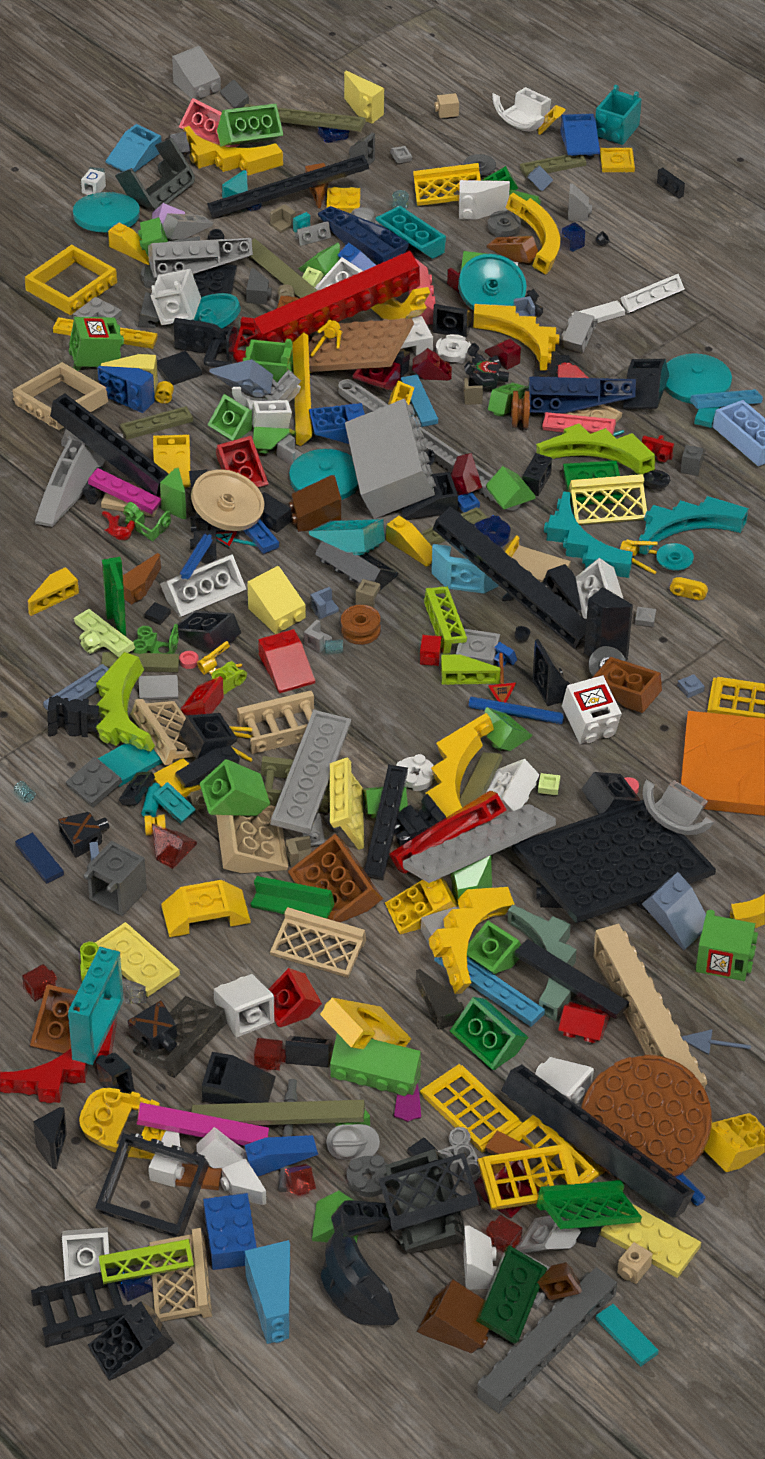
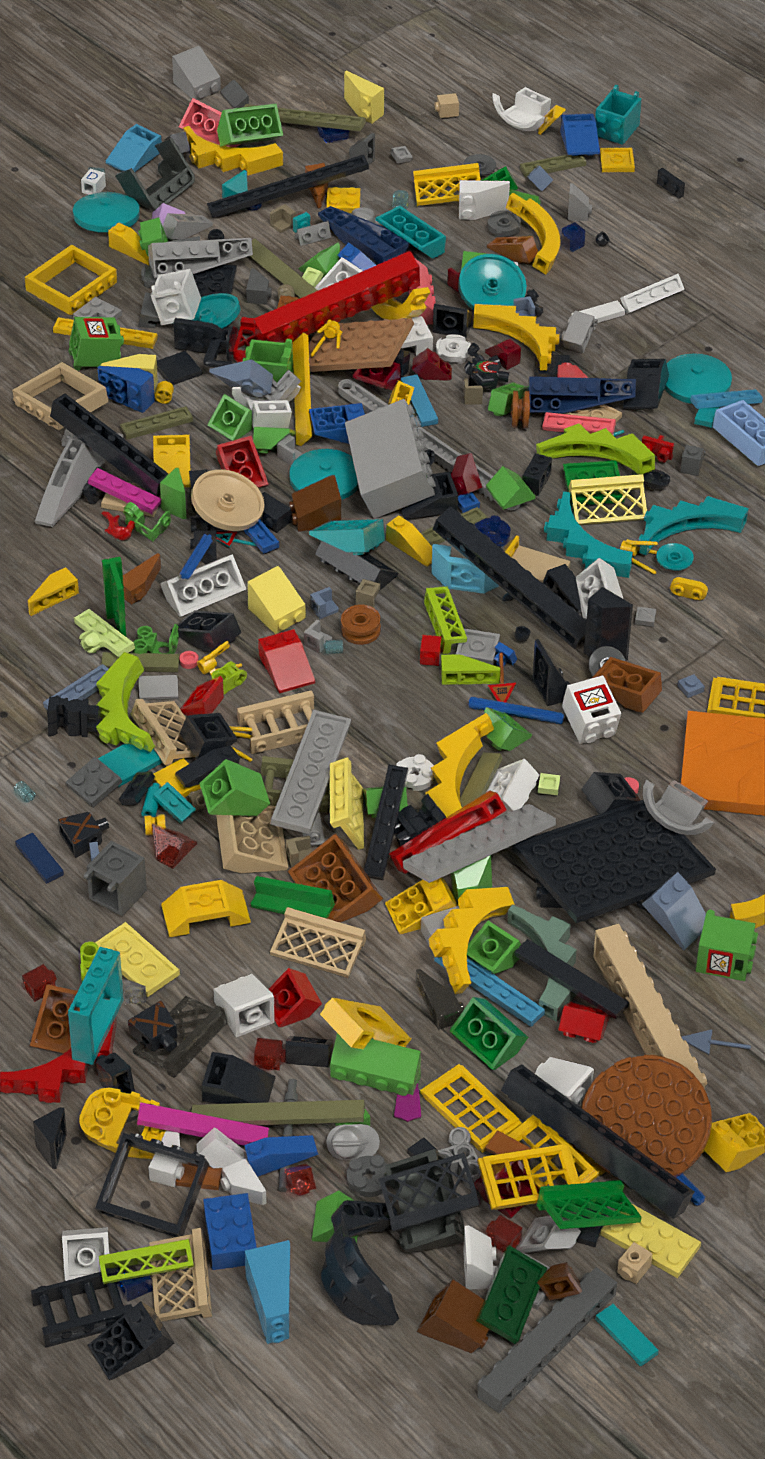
black tile [144,602,171,625] -> none

